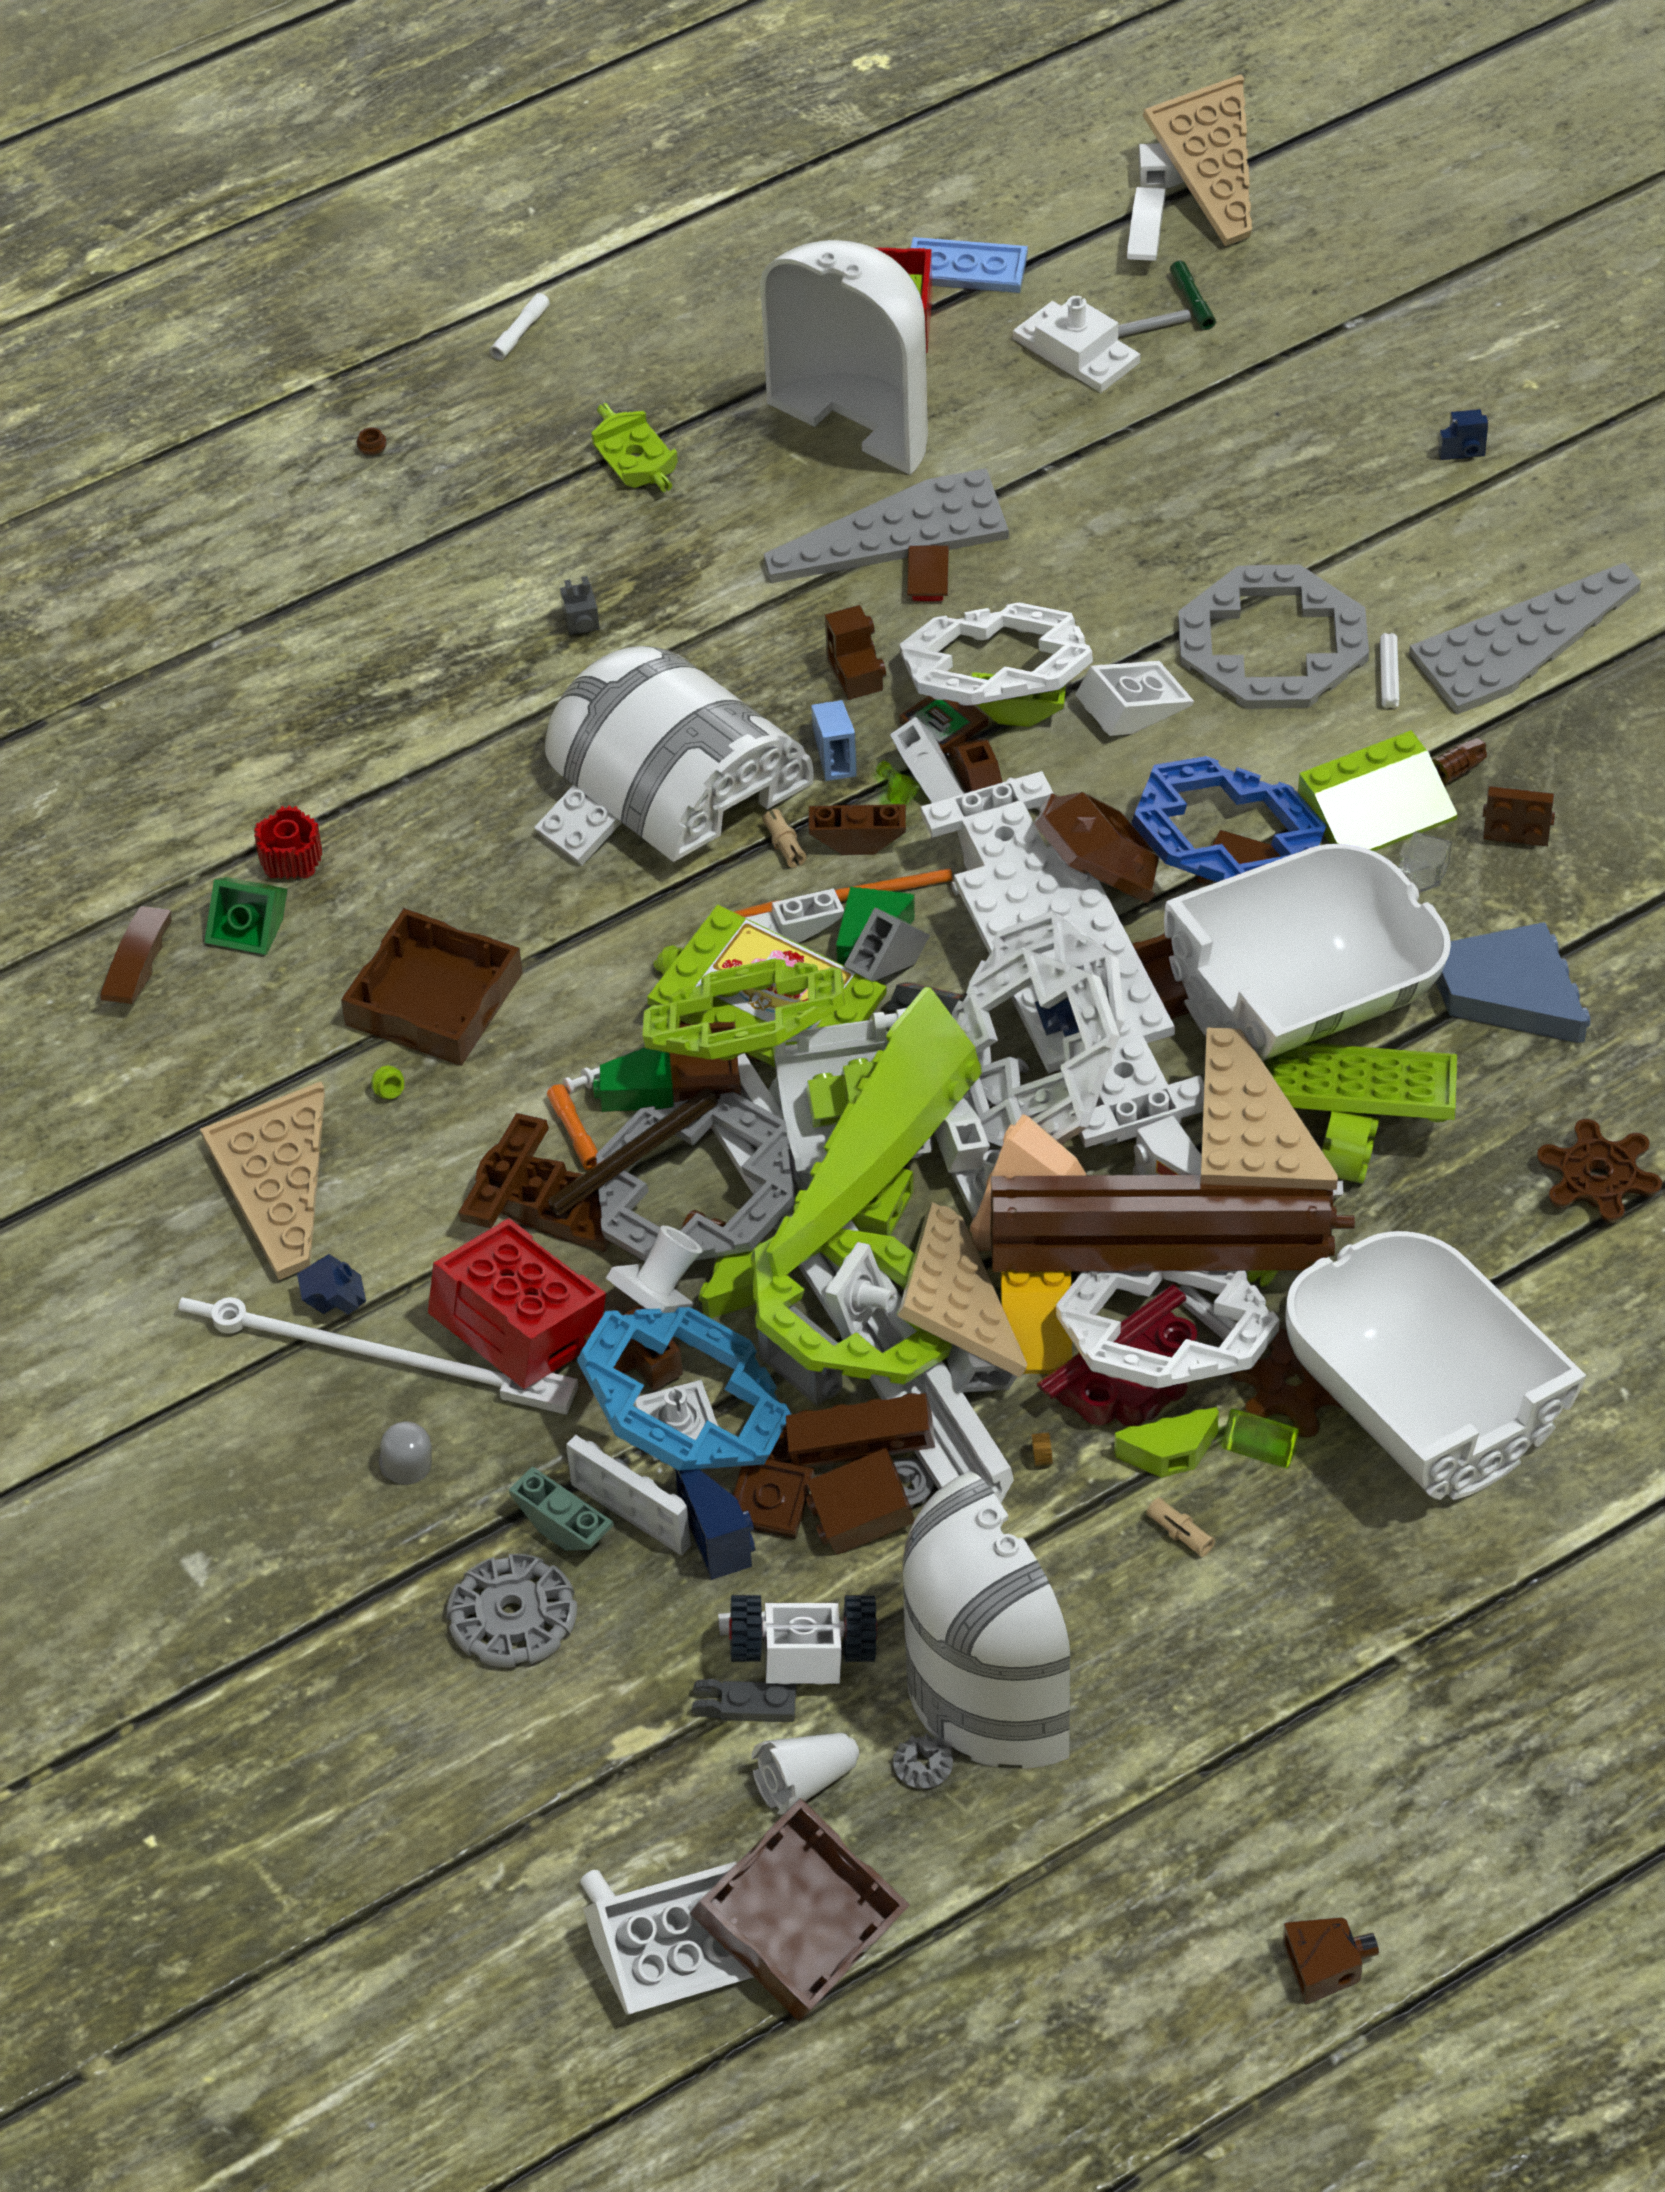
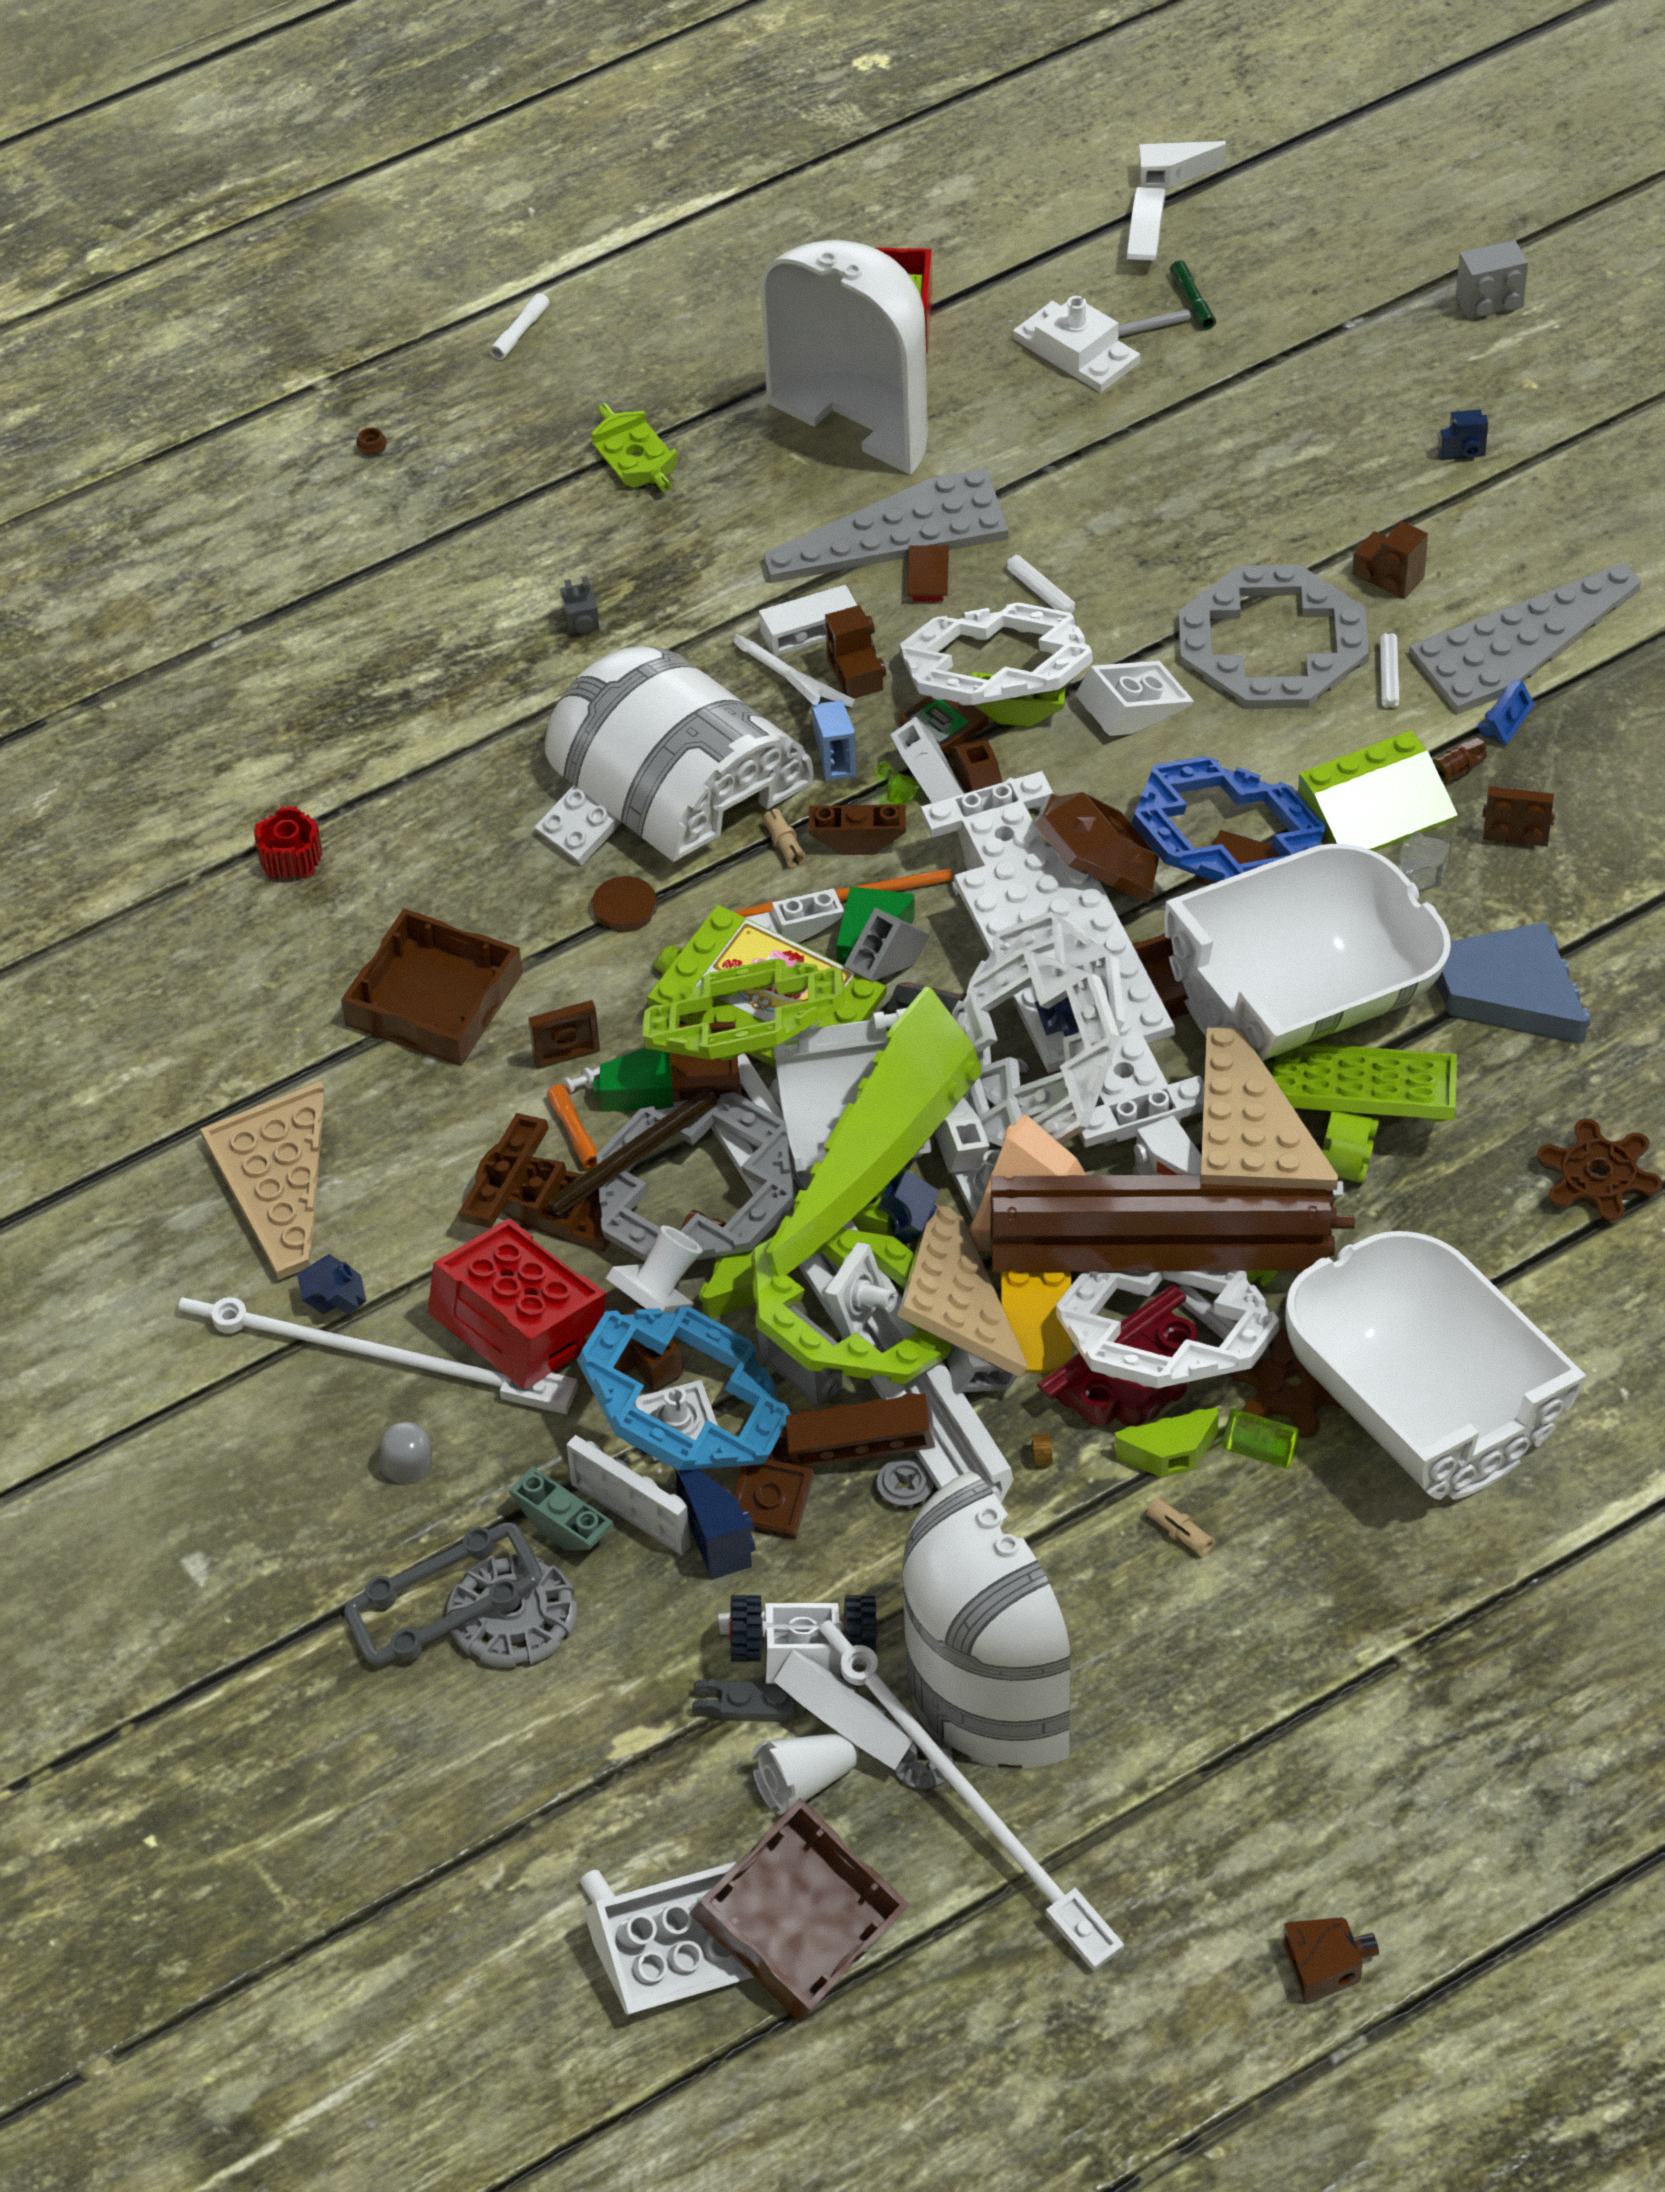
reddish brown slope [100,906,172,1004] -> none
green slope [204,877,288,955] -> none
lime plate [371,1065,404,1099] -> none
lime brick [806,1058,875,1128] -> none
reddish brown brick [806,1448,915,1555] -> none
light blue tile [911,237,1028,293] -> none
tan wing [1143,74,1252,246] -> none
none -> dark grey bar [344,1523,542,1665]
none -> reddish brown tile [528,1000,600,1068]
none -> reddish brown tile [592,876,657,932]
none -> white piece [733,634,855,707]
none -> white brick [759,585,857,656]
none -> white slope [774,1649,913,1770]
none -> white bar [819,1620,1124,1972]
none -> dark blue brick [878,1169,940,1243]
none -> white axle [1007,555,1075,613]
none -> reddish brown brick [1352,521,1428,599]
none -> light grey brick [1456,240,1528,320]
none -> blue plate [1477,680,1535,745]

